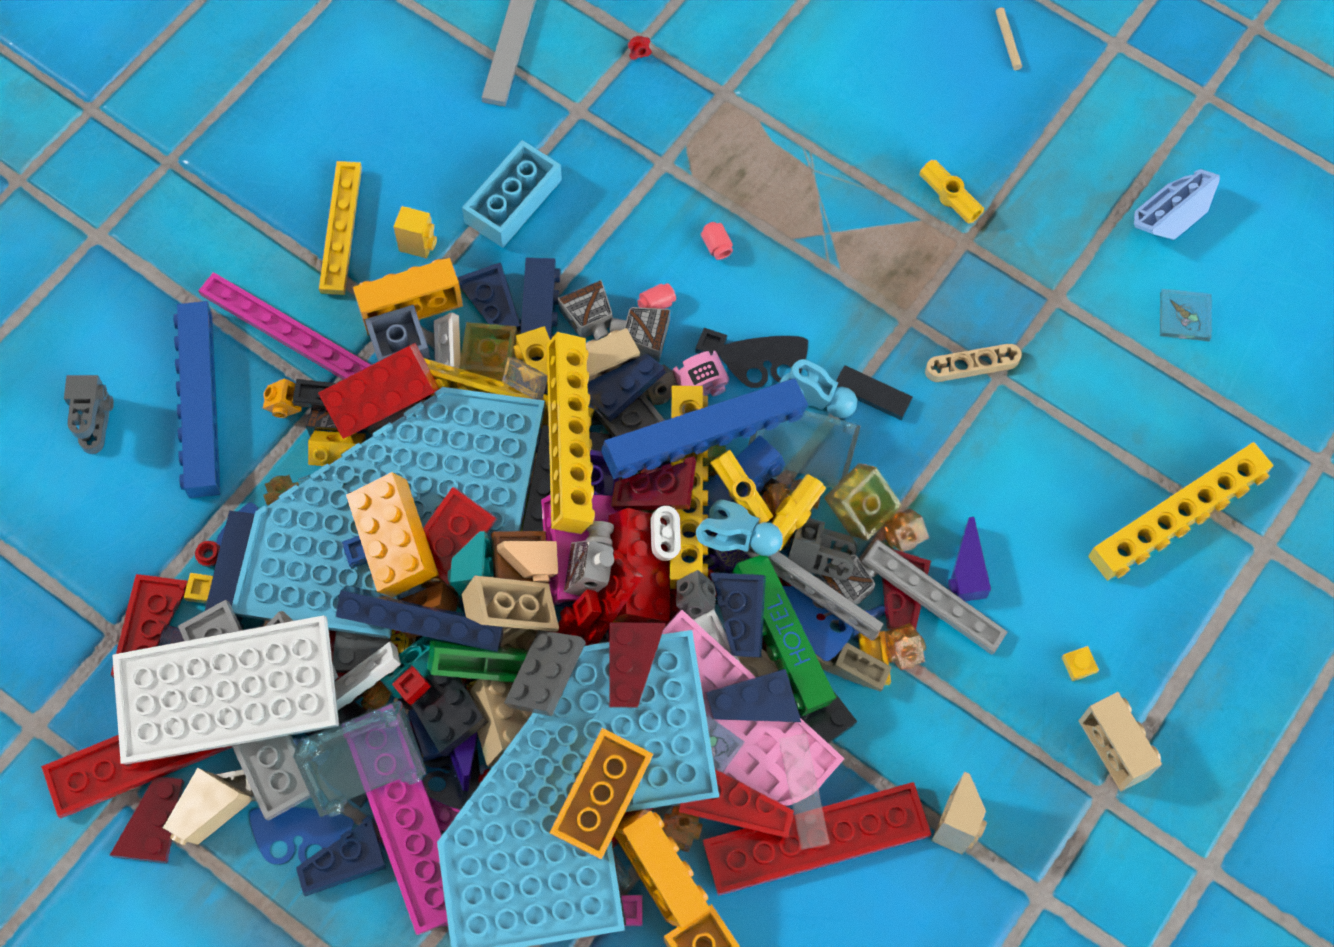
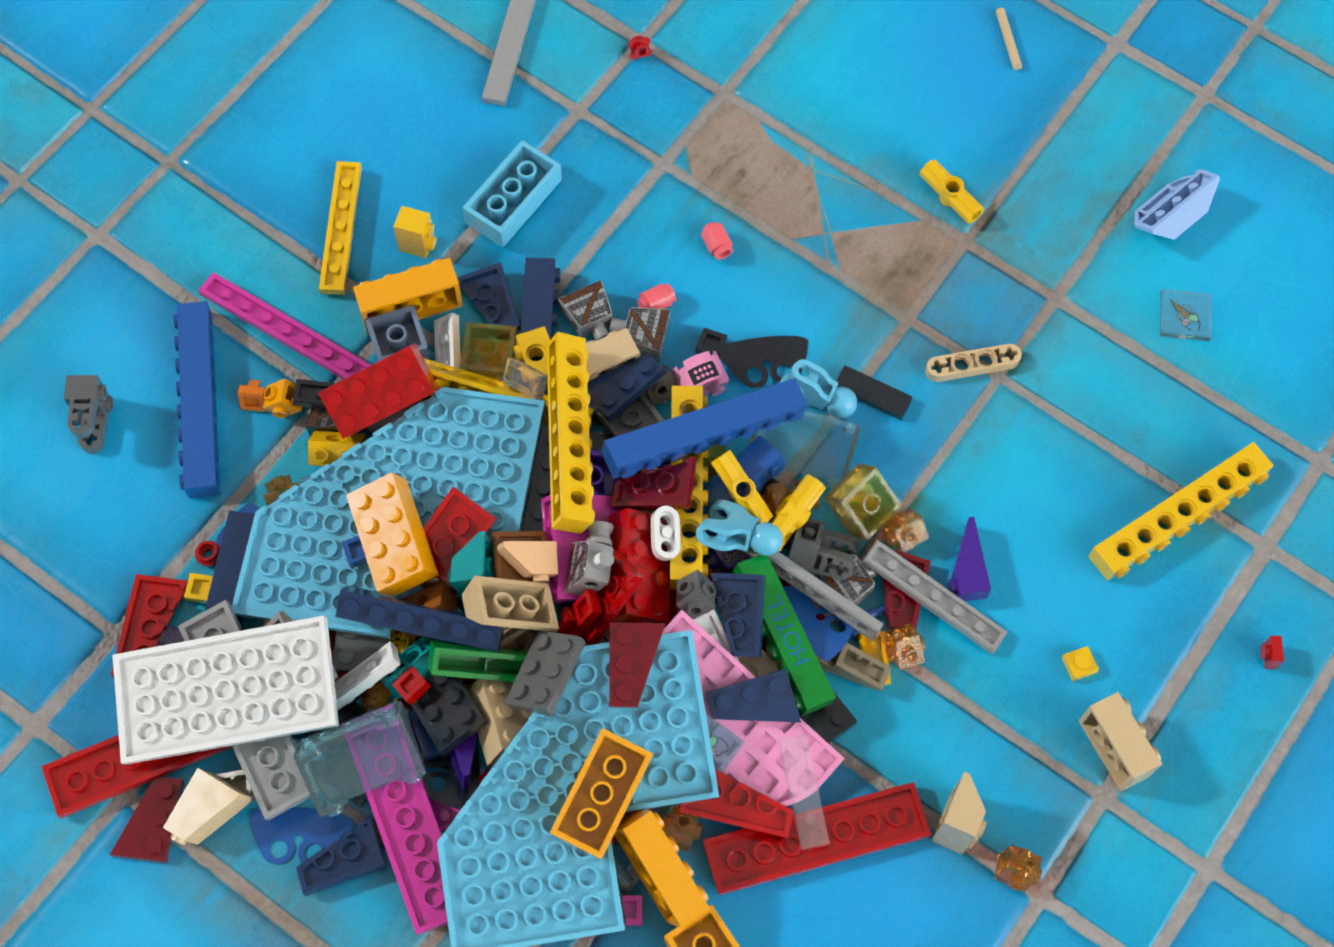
none -> orange tile [237,380,266,412]
none -> clear orange brick [994,845,1042,892]
none -> red plate [1260,635,1284,669]

